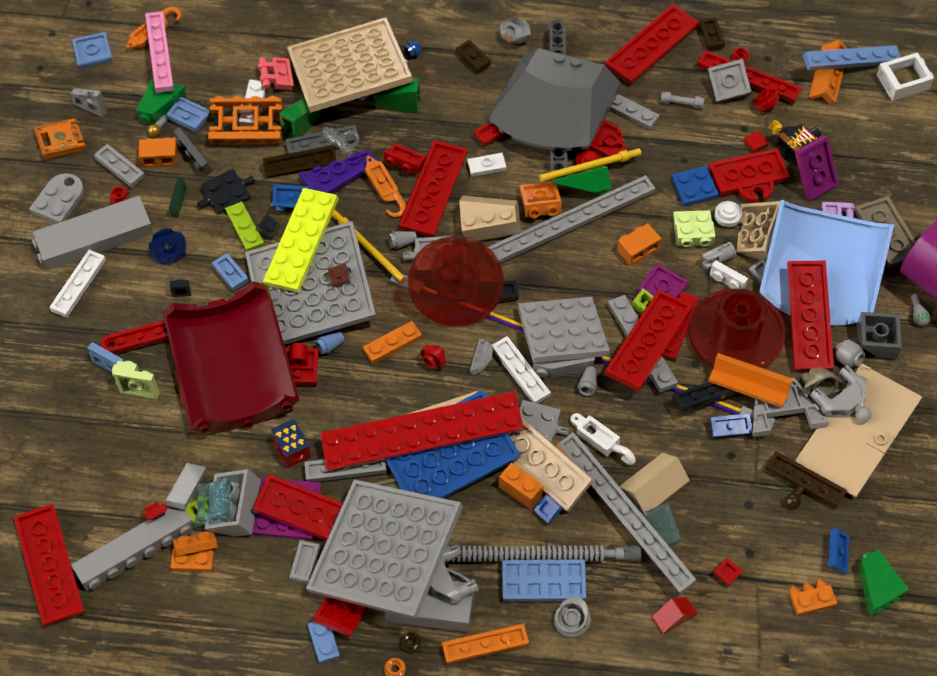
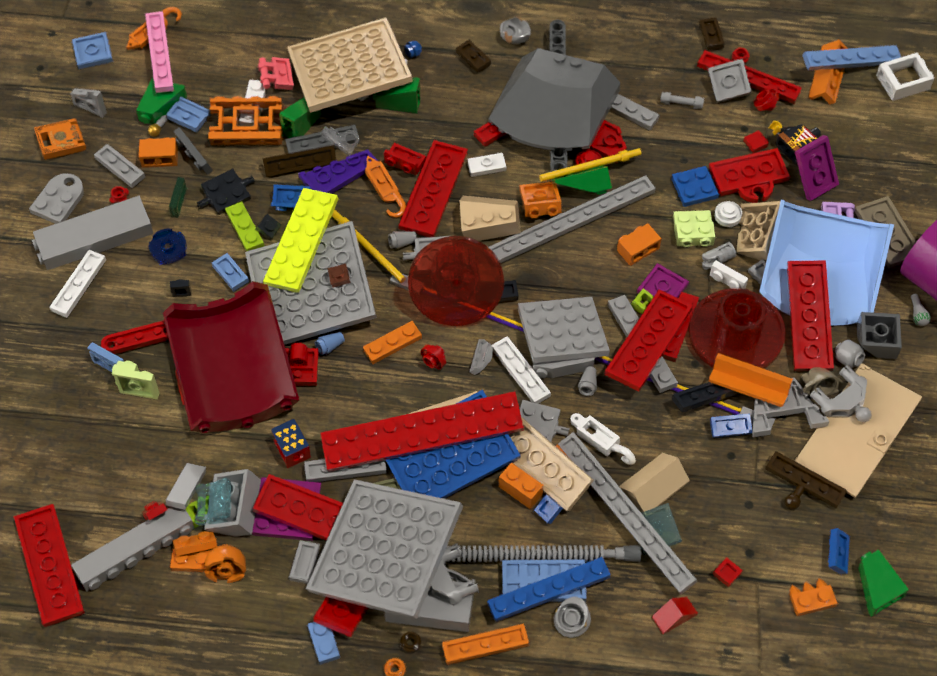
red plate [604,4,699,85] -> none
none -> orange cylinder [205,544,246,583]
none -> blue plate [487,557,611,622]

